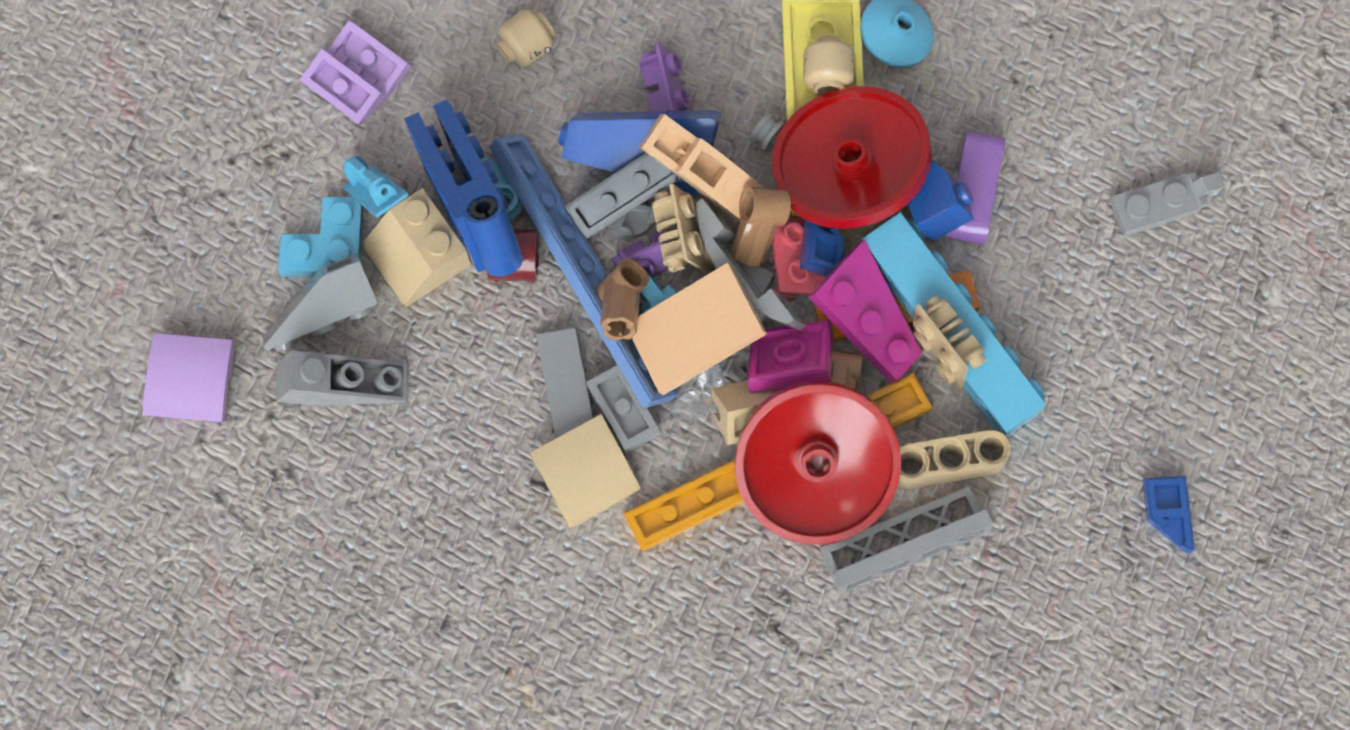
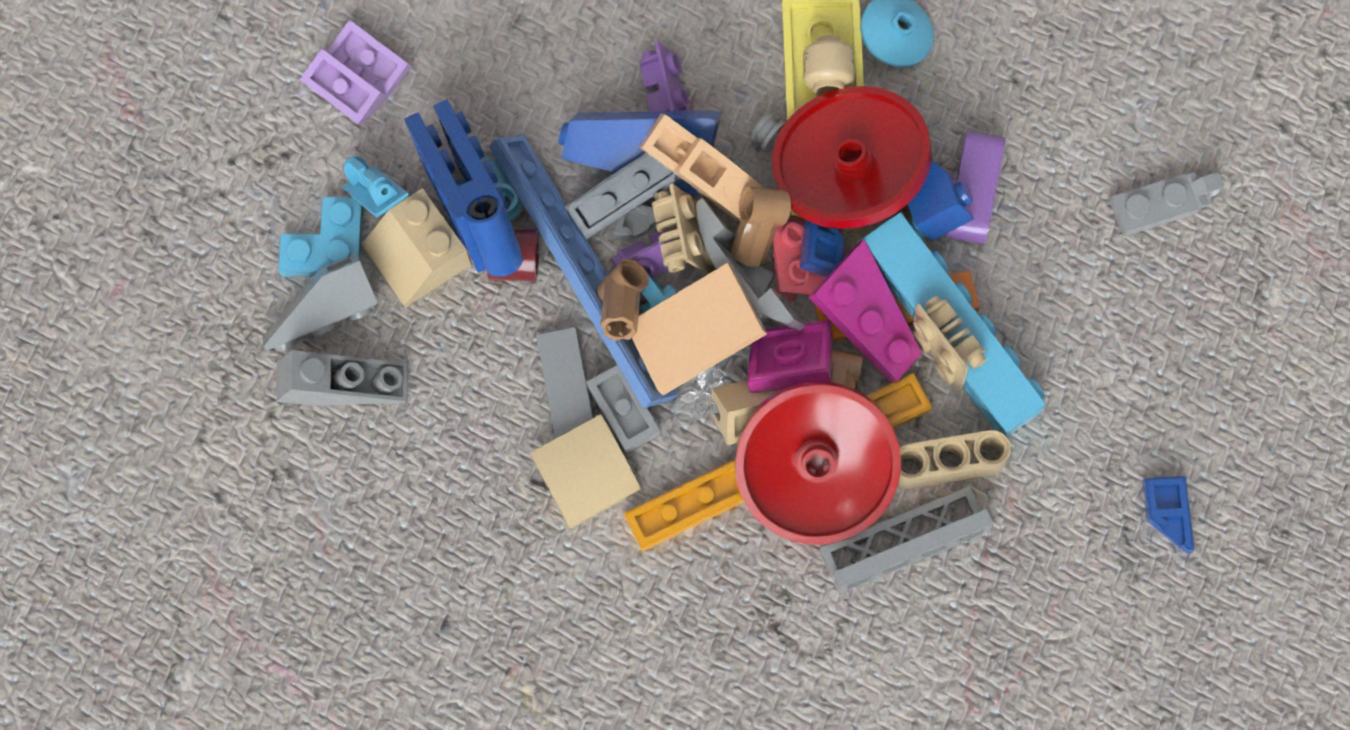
lavender slope [143,333,235,422] -> none
tan head [496,9,556,67] -> none

